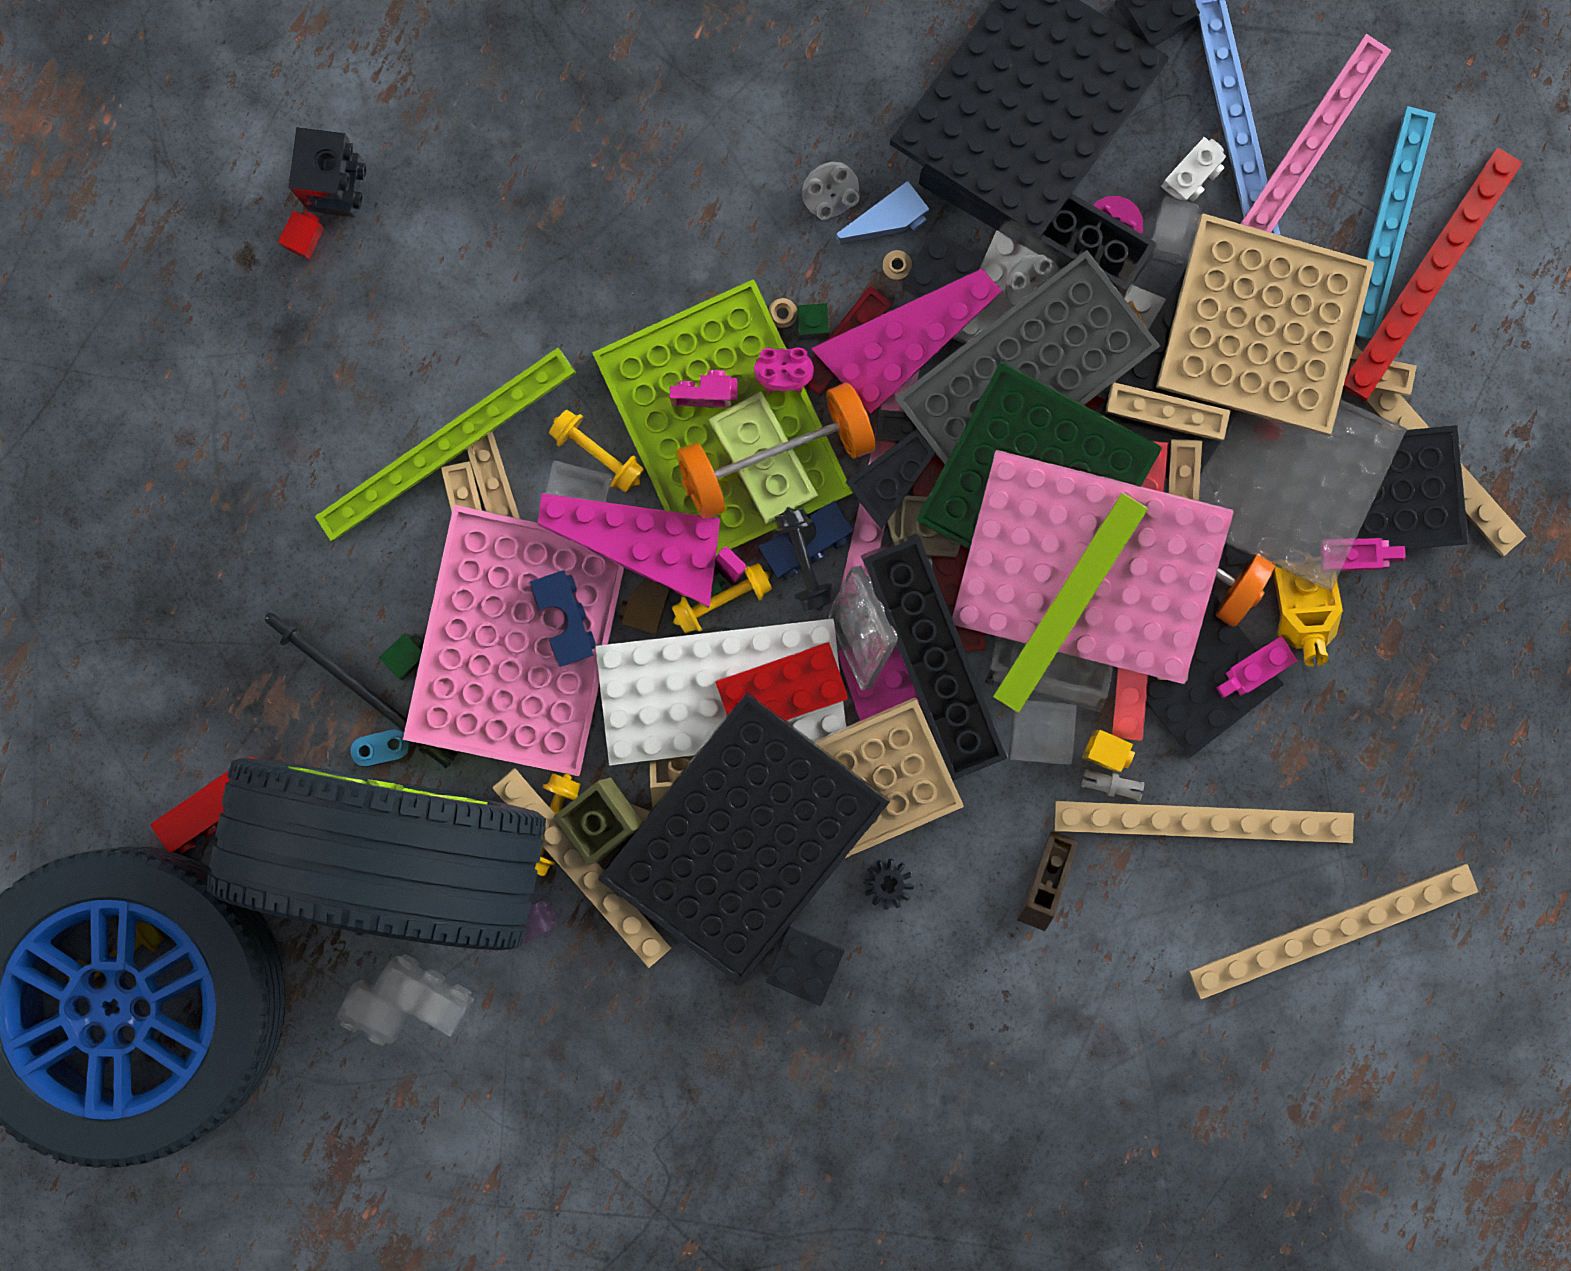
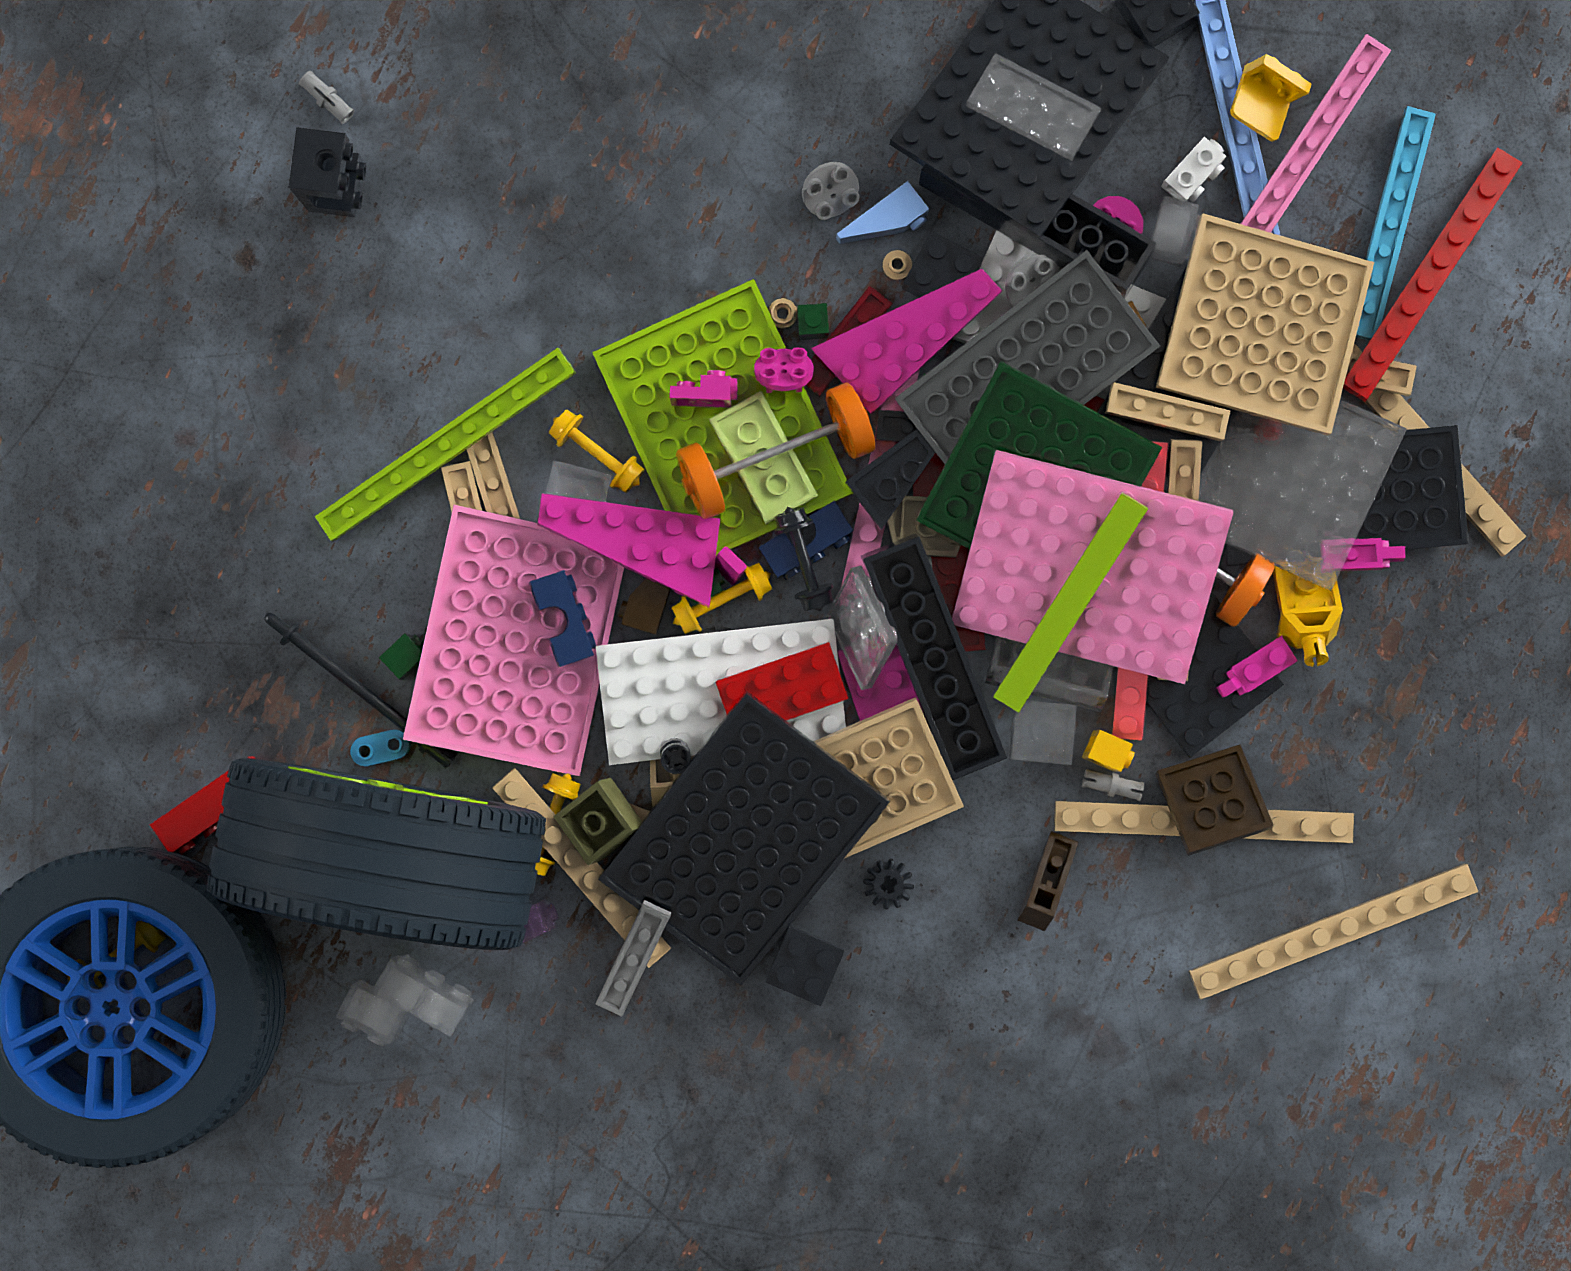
red brick [278,210,324,260] -> none
none -> light grey pin [299,70,355,124]
none -> light grey tile [595,900,671,1017]
none -> black wheel [660,738,691,774]
none -> clear plate [966,53,1101,161]
none -> dark brown plate [1155,744,1274,856]
none -> yellow bracket [1230,54,1312,142]

